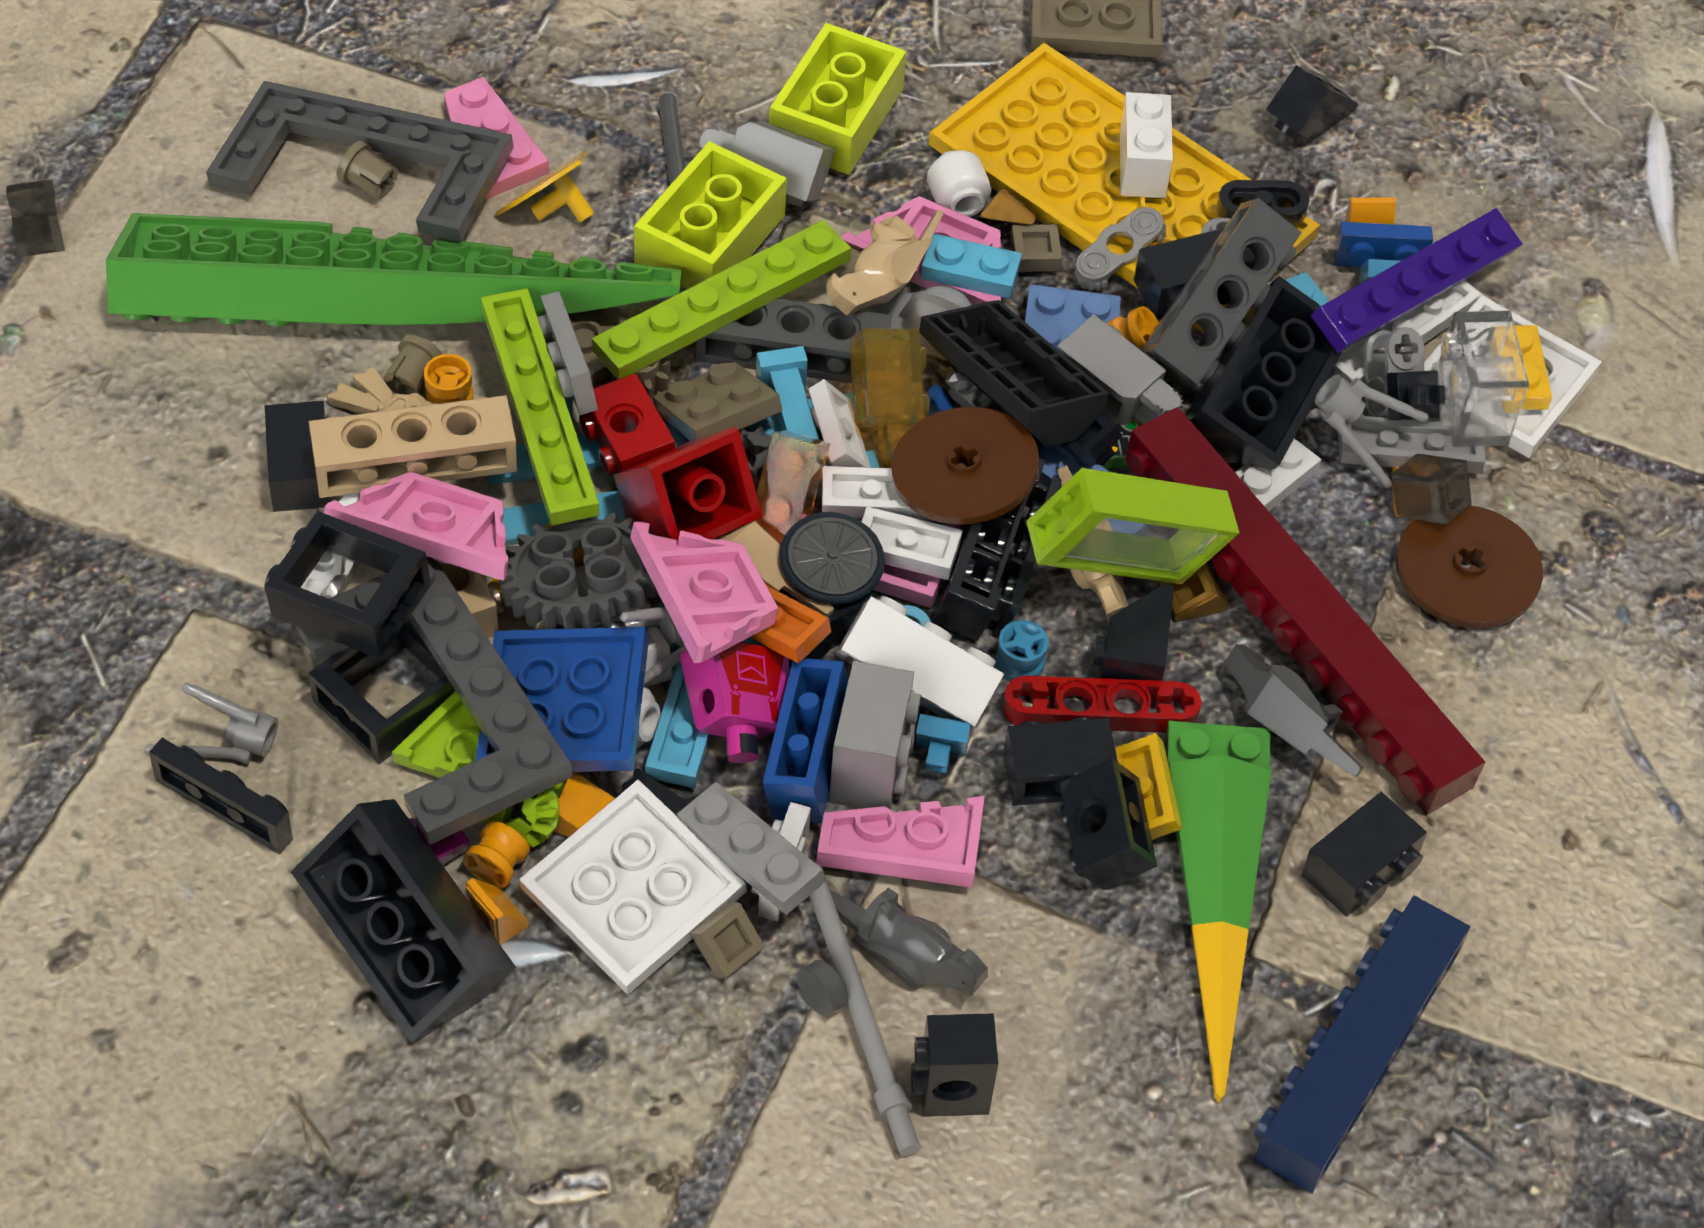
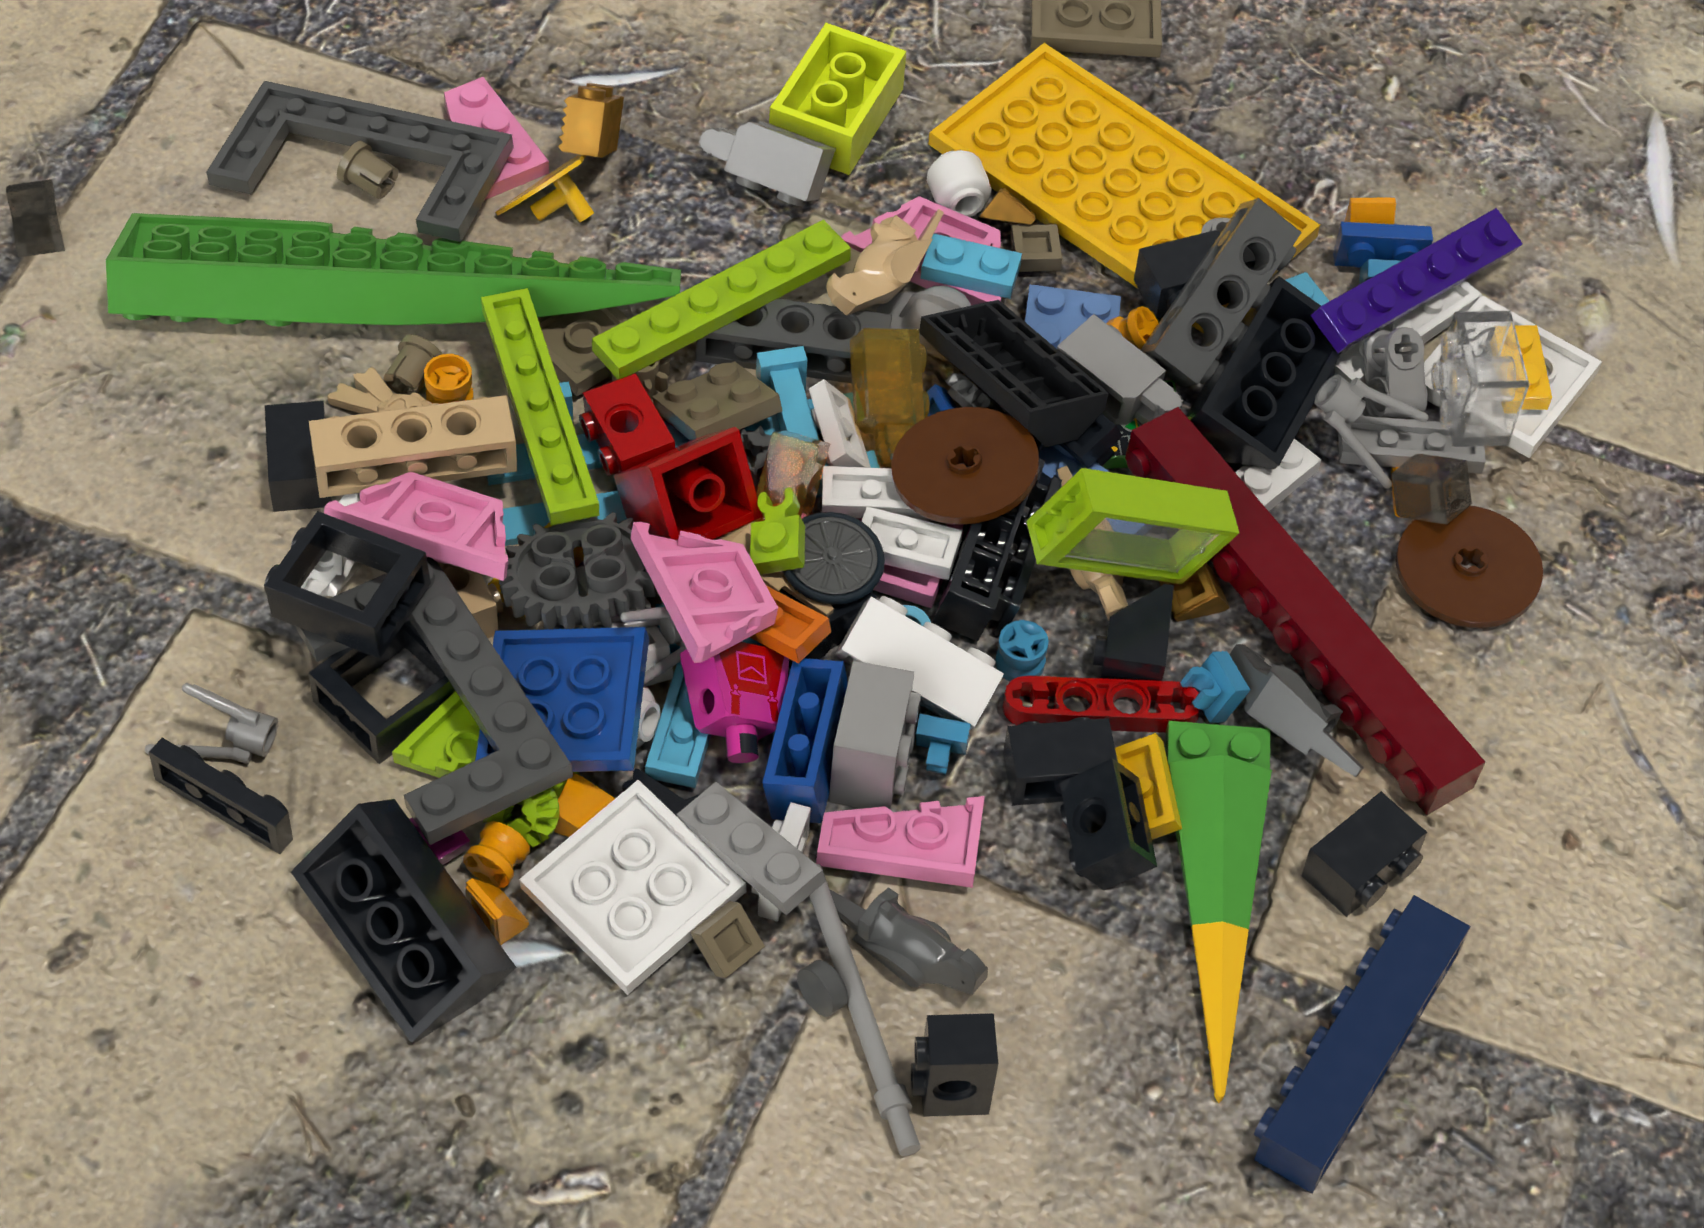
light grey plate [537,291,598,415] -> none
neon yellow brick [634,141,787,289] -> none
dark grey bar [659,93,685,185] -> none
light grey piece [1074,207,1166,291] -> none
white brick [1120,92,1173,198] -> none
black plate [1216,180,1310,226] -> none
black slope [1266,65,1359,141] -> none
black tile [1387,370,1445,421] -> none
none -> pearl gold brick [558,83,624,158]
none -> lime plate [750,487,805,575]
none -> dark azure tile [1180,651,1250,723]

